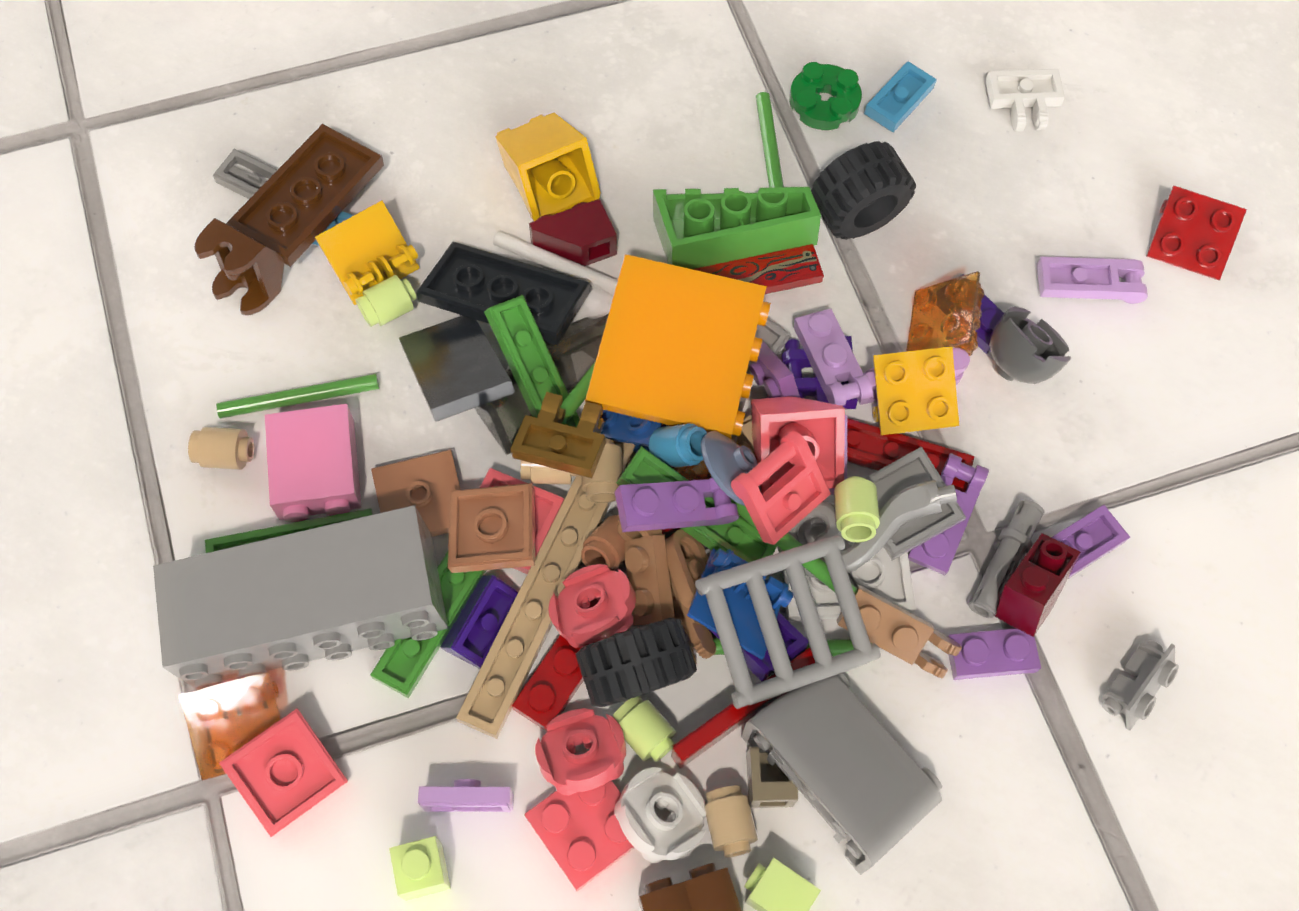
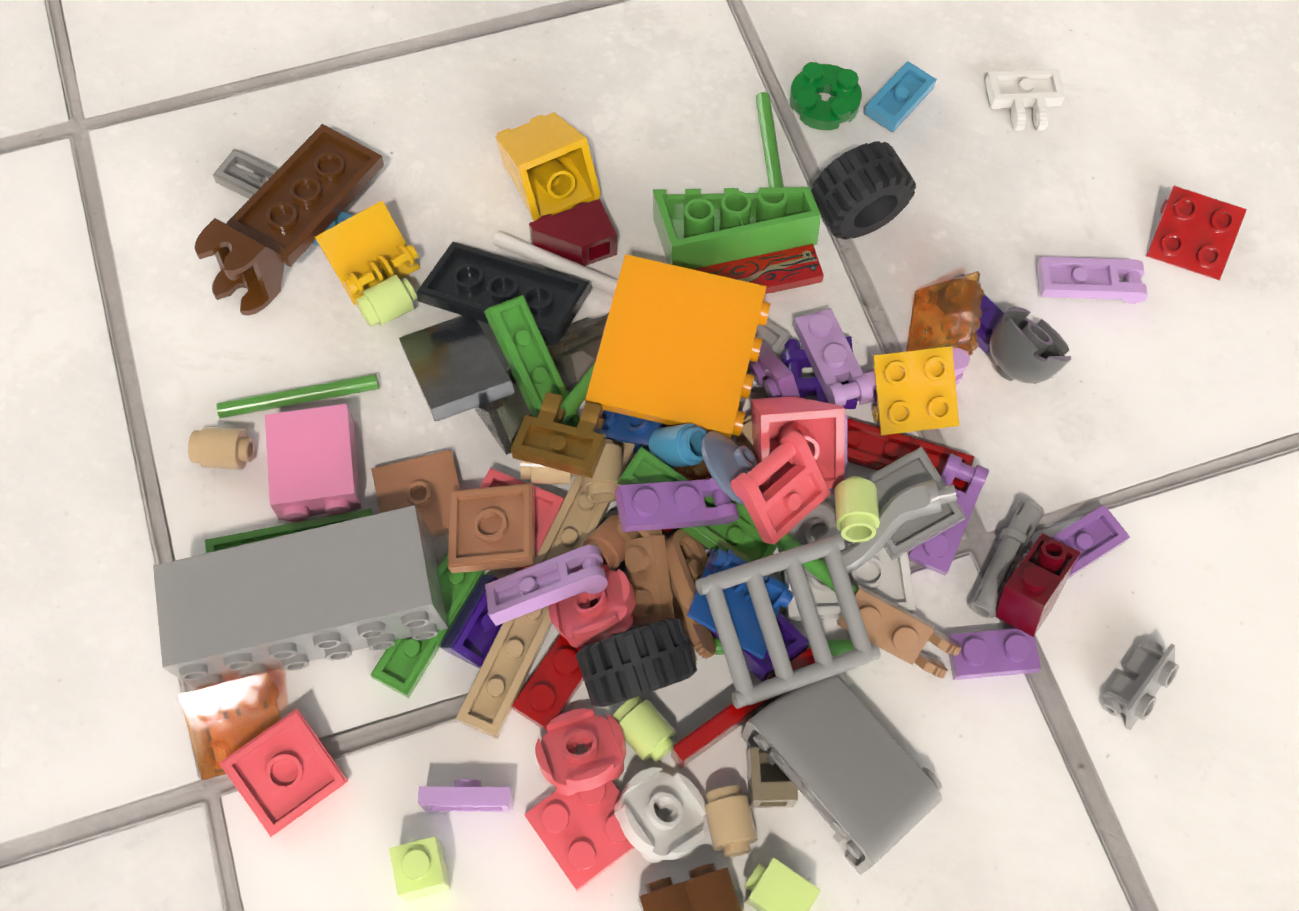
none -> lavender plate [485,545,608,626]

